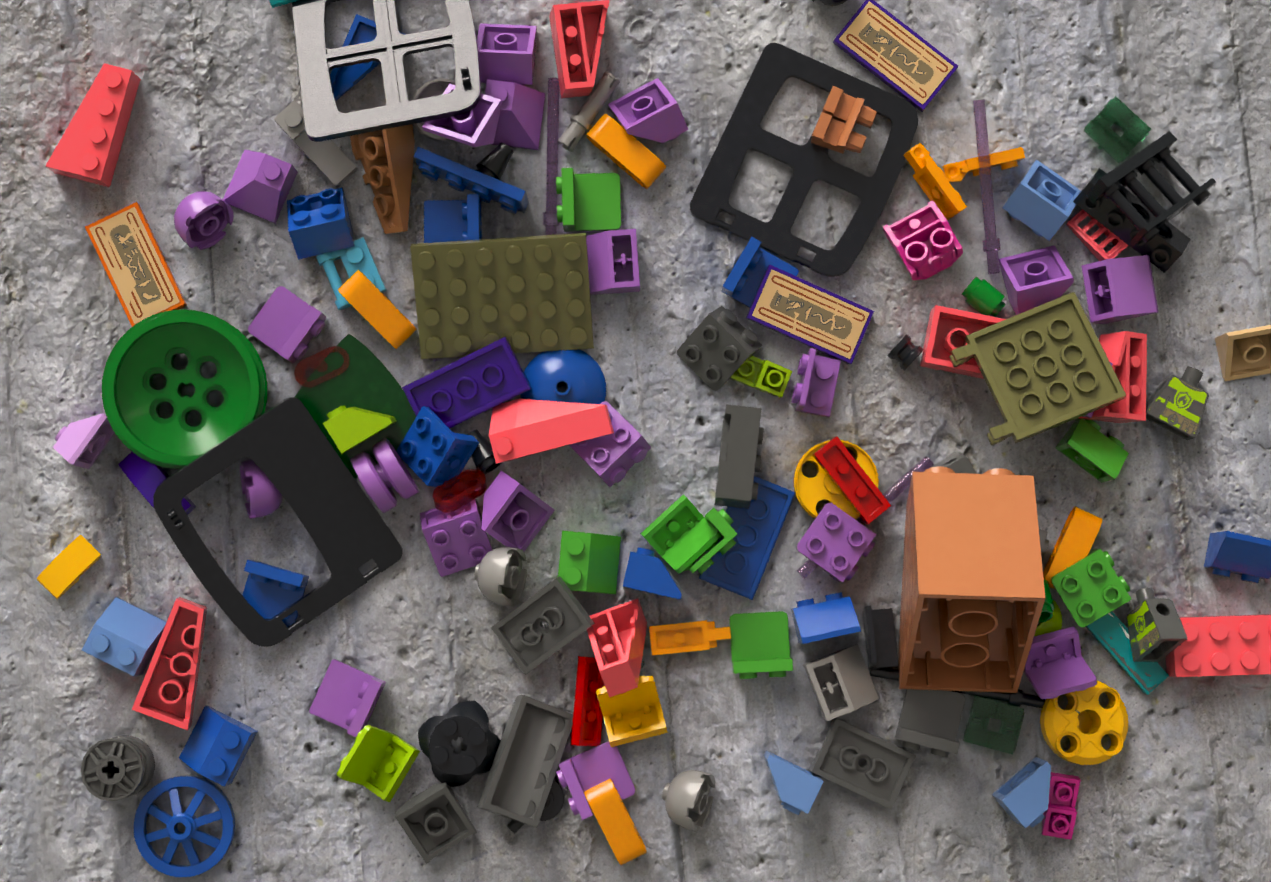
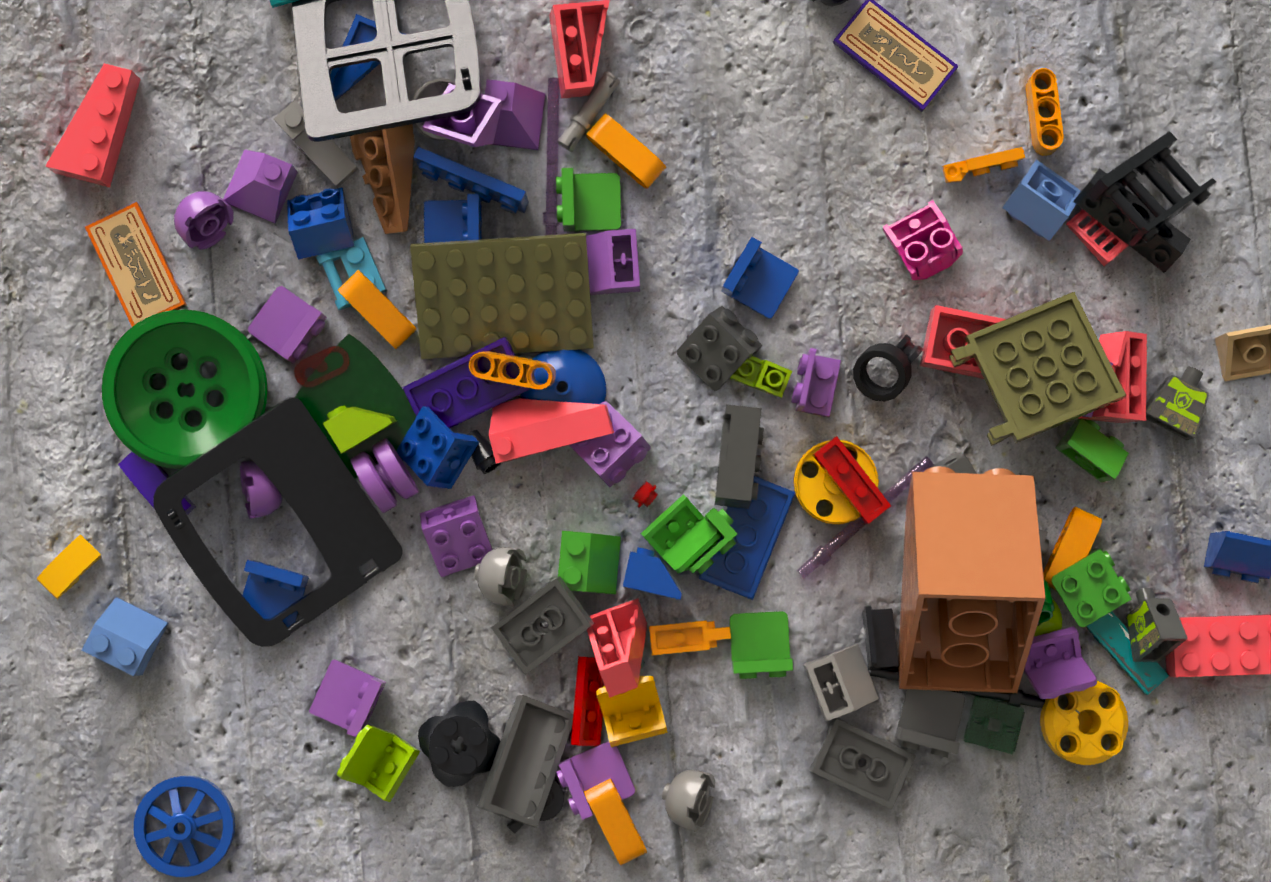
lavender slope [53,413,115,469] -> none
dark grey wheel [81,735,155,801] -> none
coral wedge [132,597,207,730] -> none
blue slope [179,705,258,787] -> none
dark grey slope [395,782,477,864] -> none
clear red plate [433,469,487,512] -> none
black cone [476,142,514,180] -> none
medium lavender slope [477,23,537,86] -> none
medium lavender slope [481,470,555,552] -> none
medium lavender slope [608,78,688,143] -> none
black window [690,43,918,277] -> none
tile [746,265,874,364] -> none
medium blue slope [764,750,824,815] -> none
slope [791,592,861,644] -> none
medium lavender bracket [797,503,877,583] -> none
nougat hips [811,86,877,154] -> none
light orange hinge [904,143,967,220] -> none
green brick [961,277,1006,317] -> none
clear purple bar [973,99,1001,274] -> none
medium blue slope [992,757,1051,828] -> none
medium lavender slope [999,245,1074,315] -> none
dark pink slope [1042,772,1081,840] -> none
medium lavender slope [1081,255,1159,325] -> none
clear green piece [1083,96,1151,163] -> none
none -> light orange beam [469,351,556,389]
none -> red plate [632,481,658,508]
none -> black tyre [853,343,912,402]
none -> light orange beam [1025,68,1064,156]

